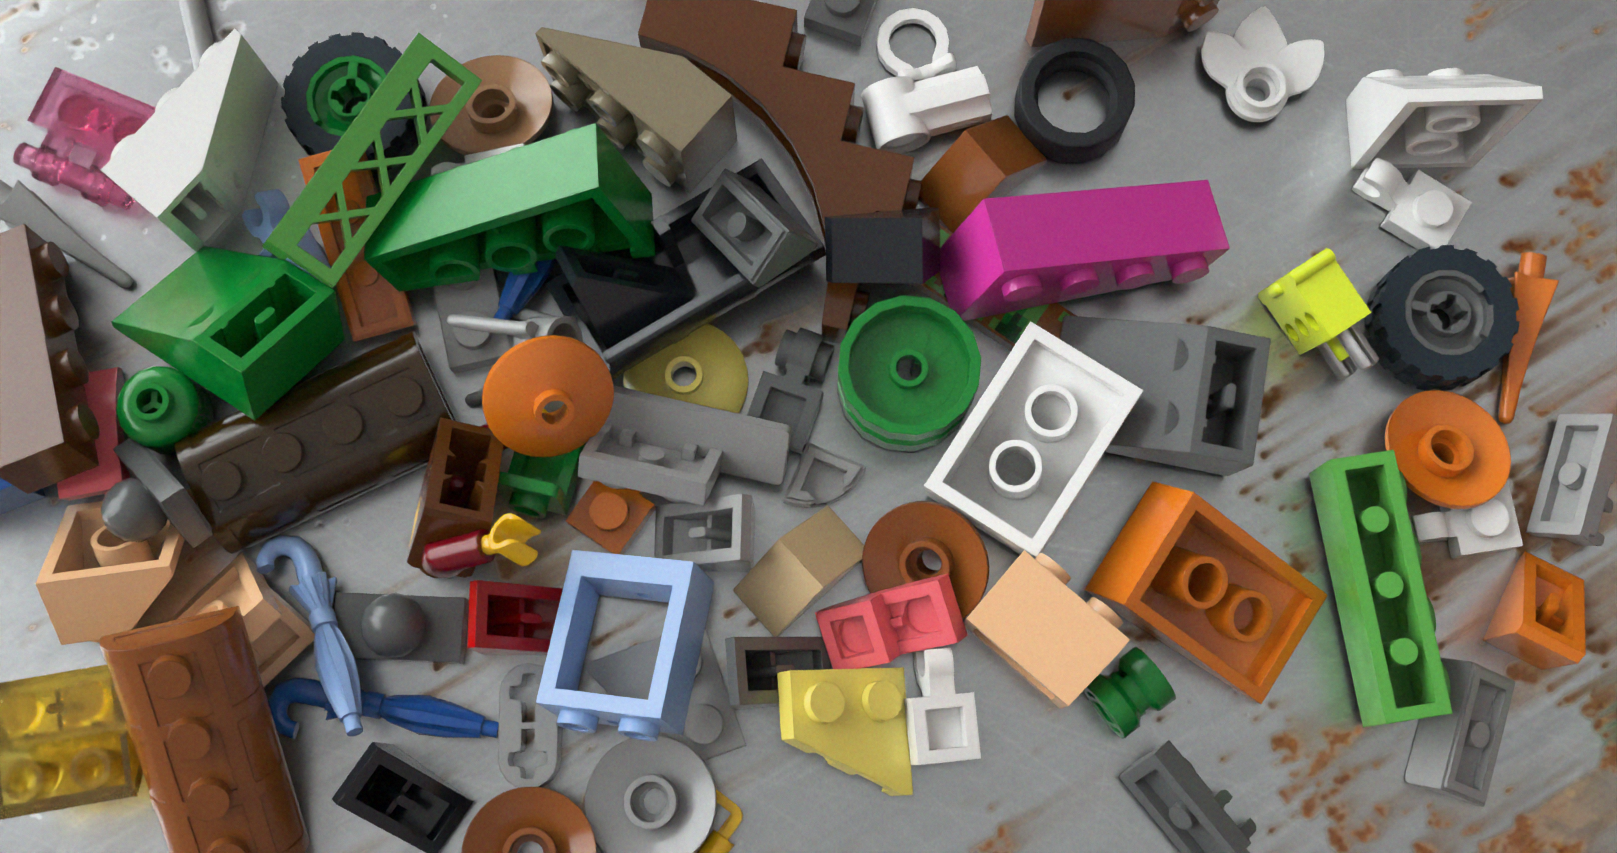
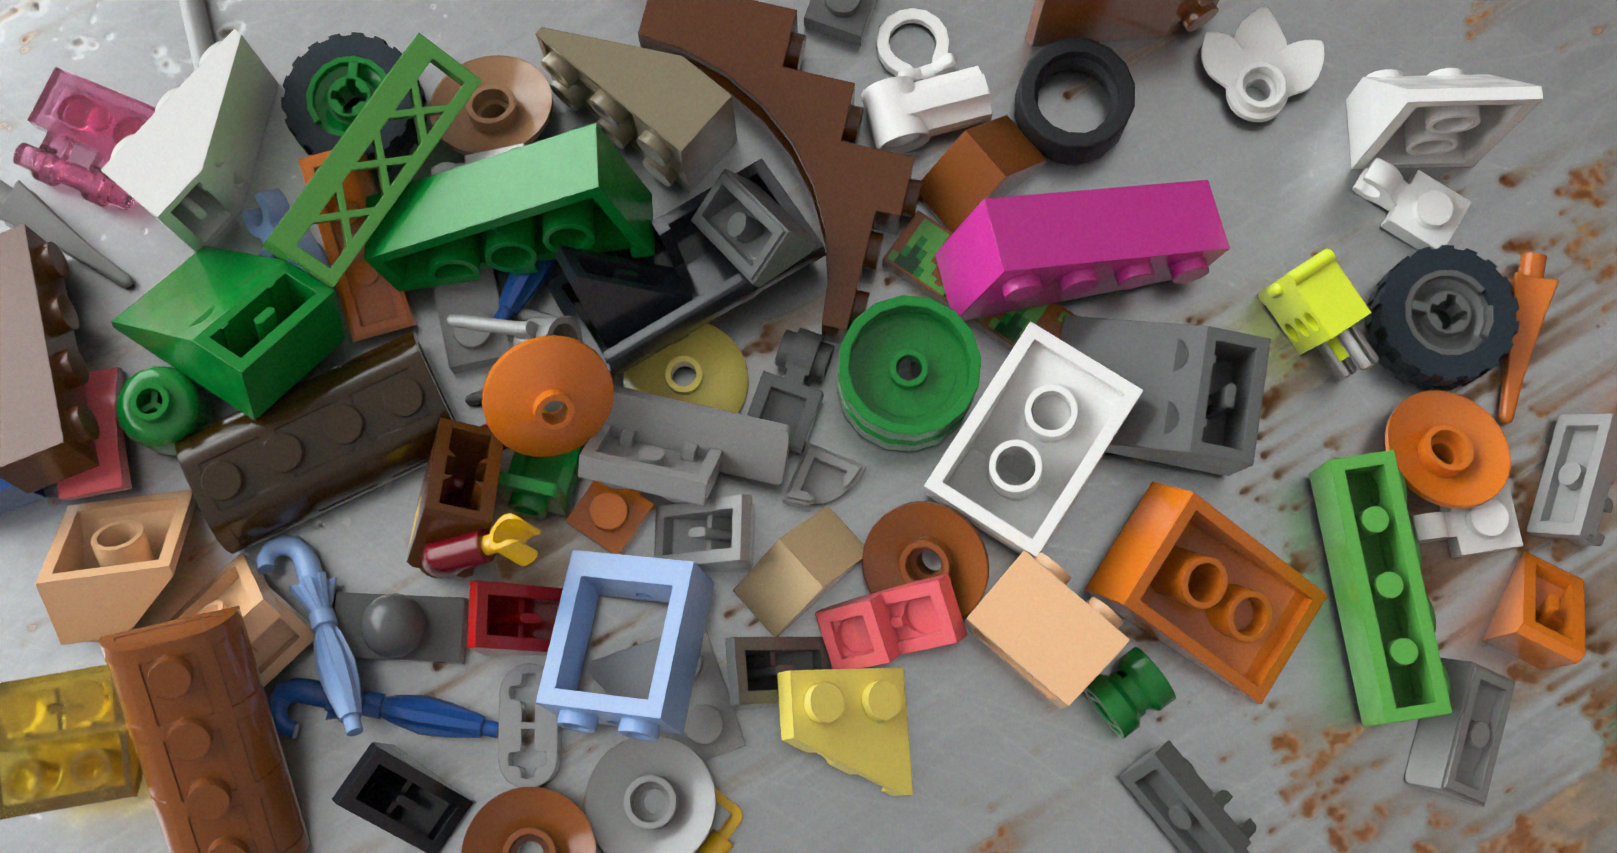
dark grey tile [101,438,213,548] -> none
black slope [825,207,940,284] -> none
white plate [904,648,981,765] -> none

